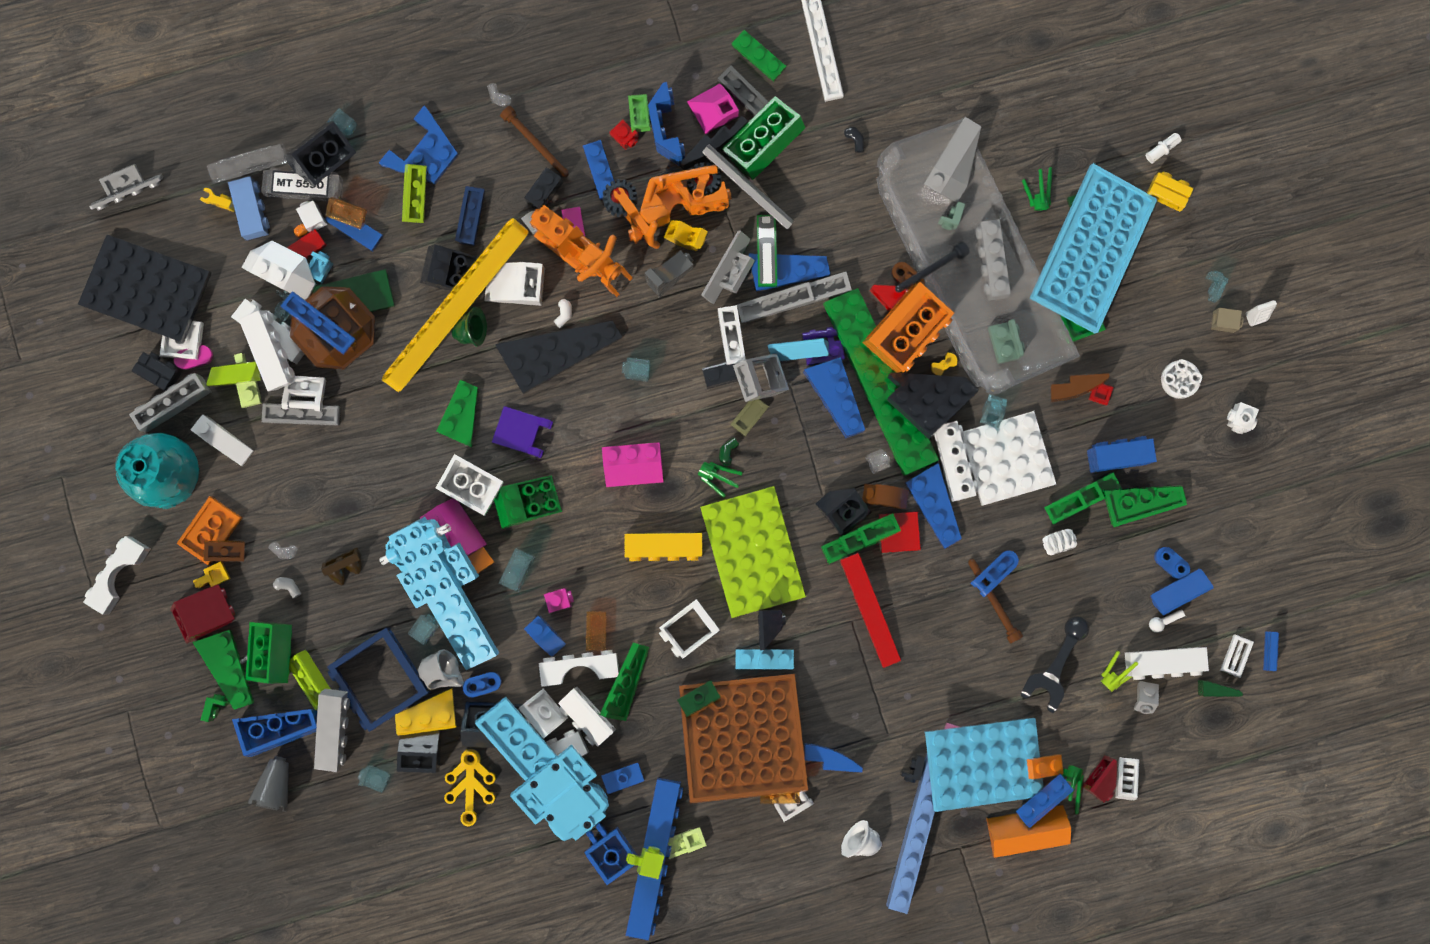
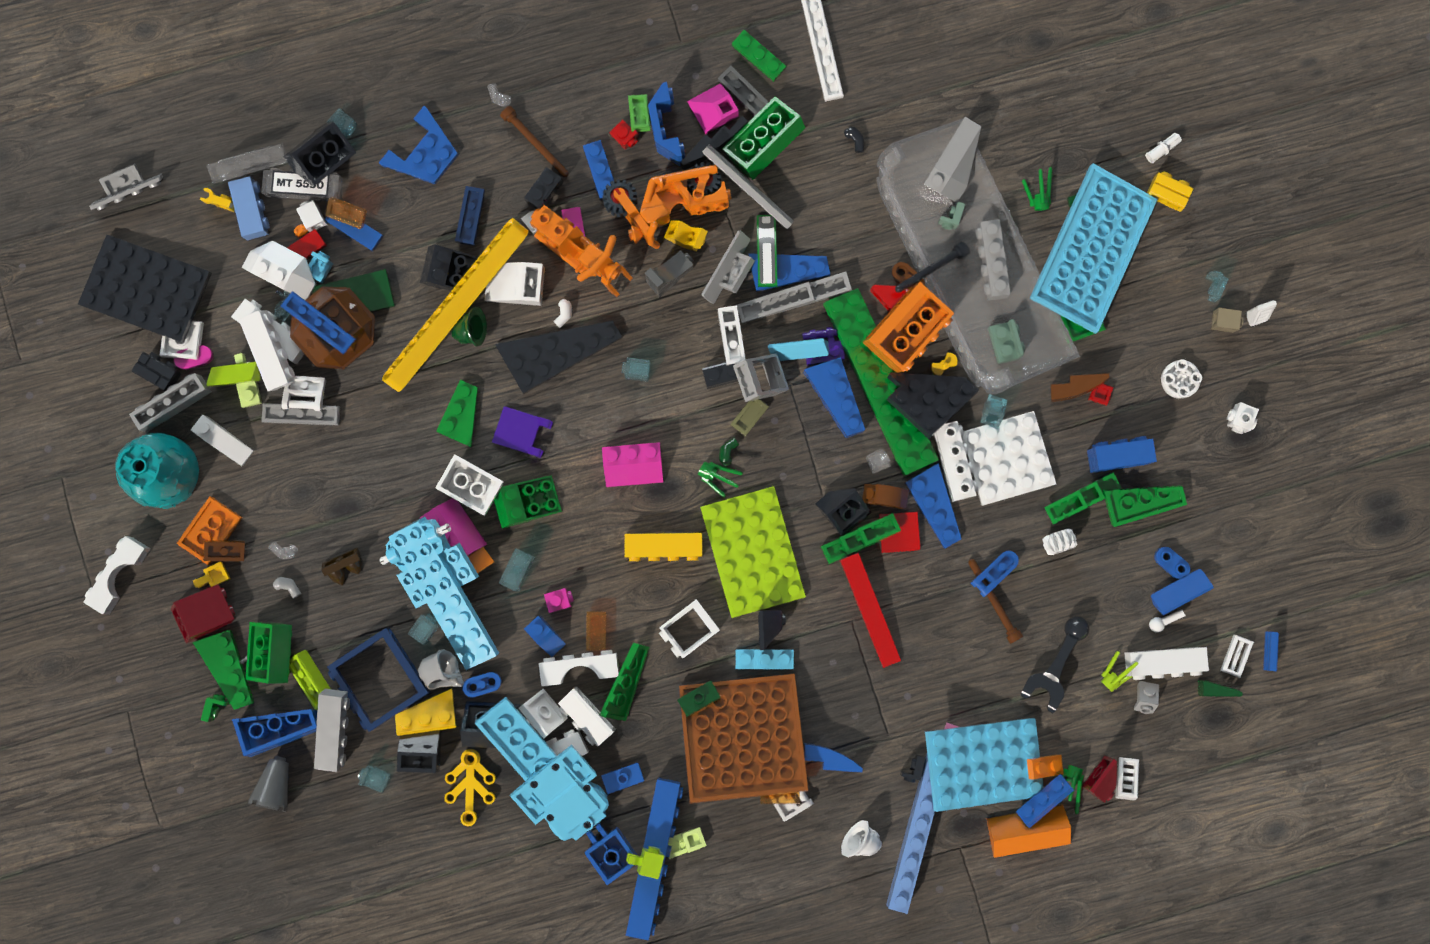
lime slope [402,164,427,223] -> none

